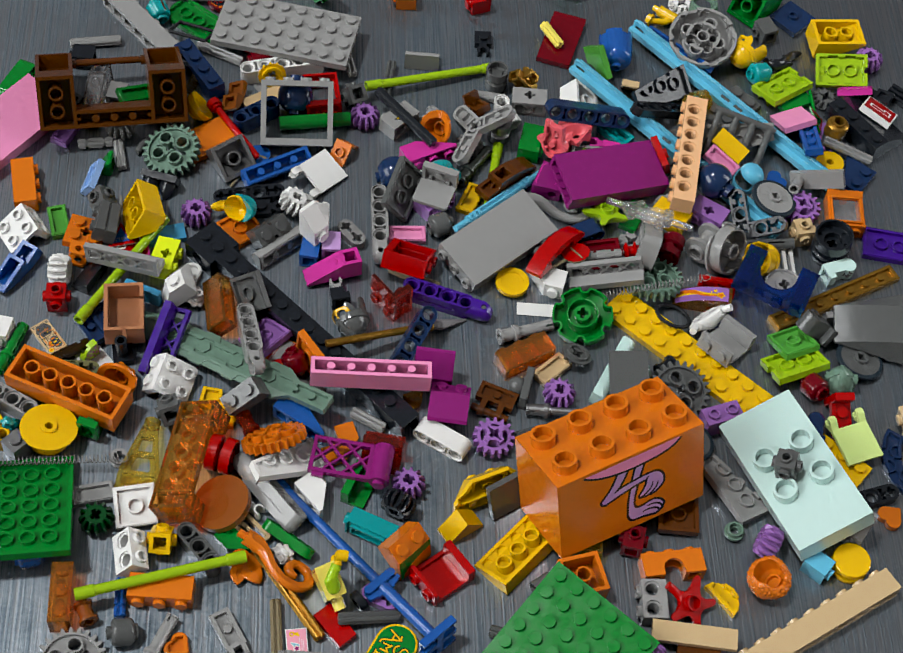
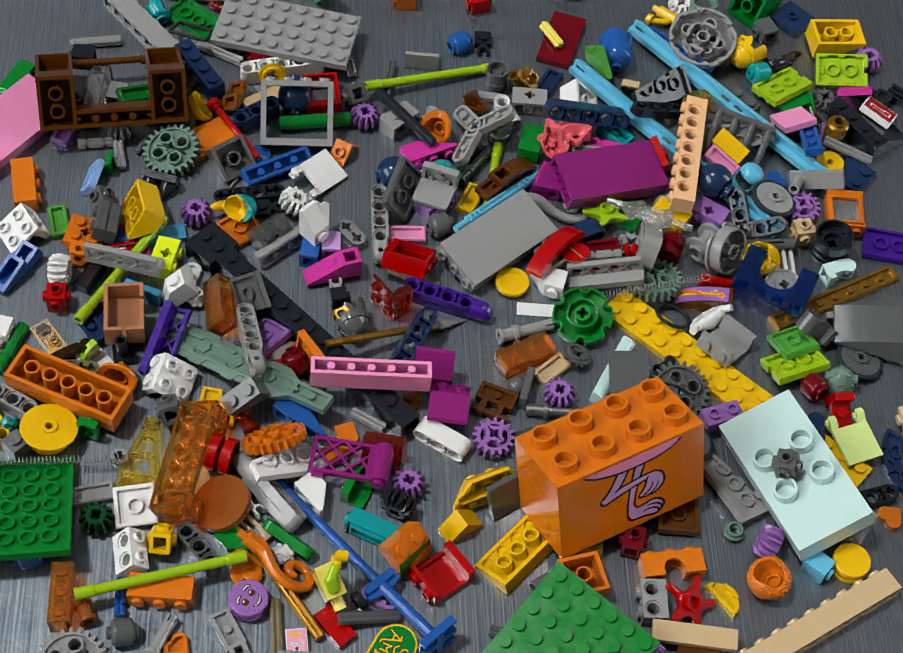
none -> medium lavender head [229,580,269,623]
none -> blue head [446,30,473,56]
none -> dark blue tile [537,67,563,100]

